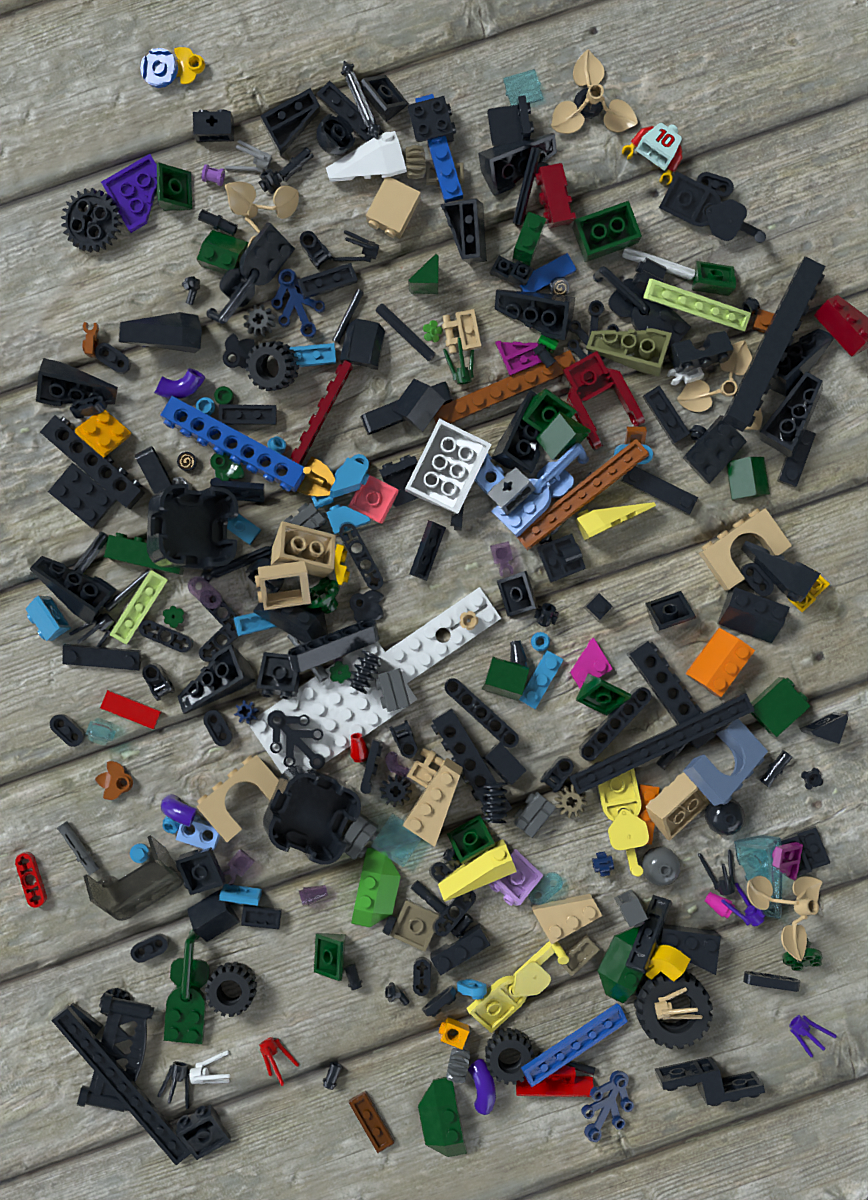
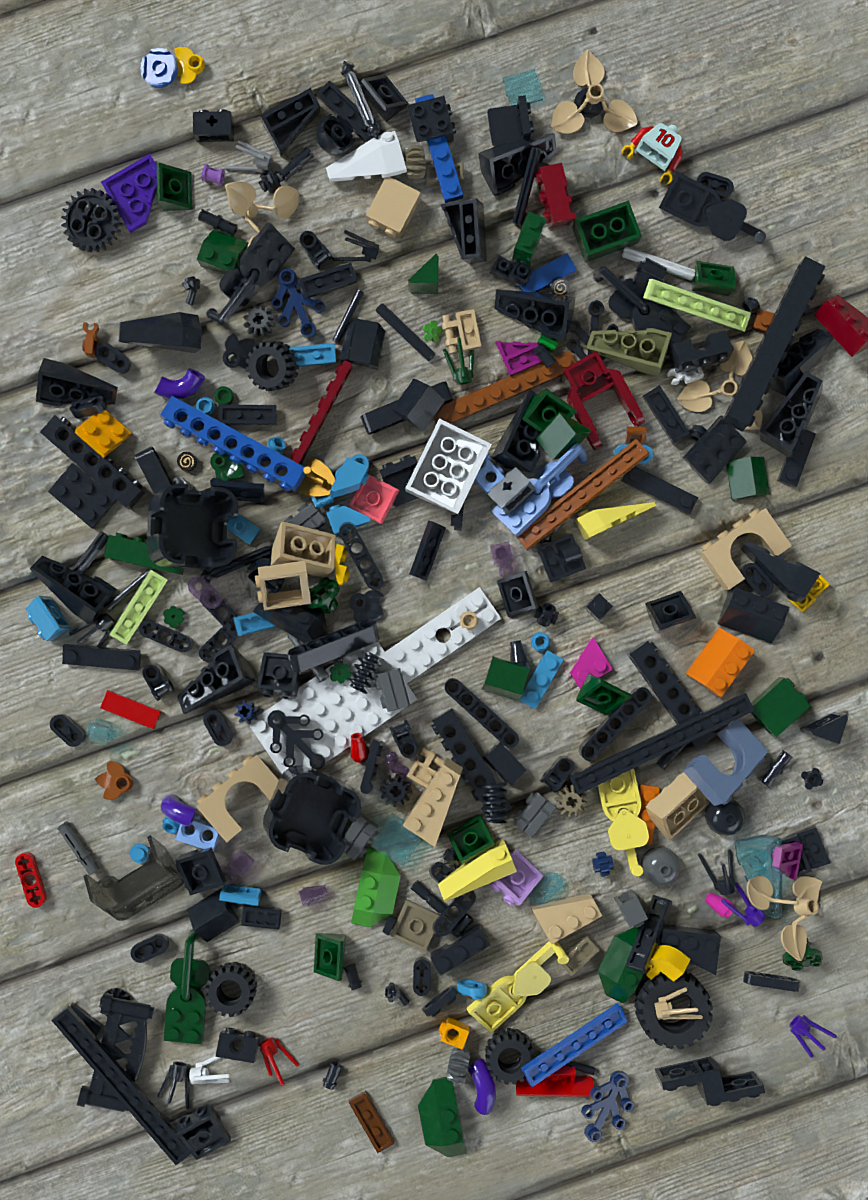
none -> black brick [215,1027,260,1063]

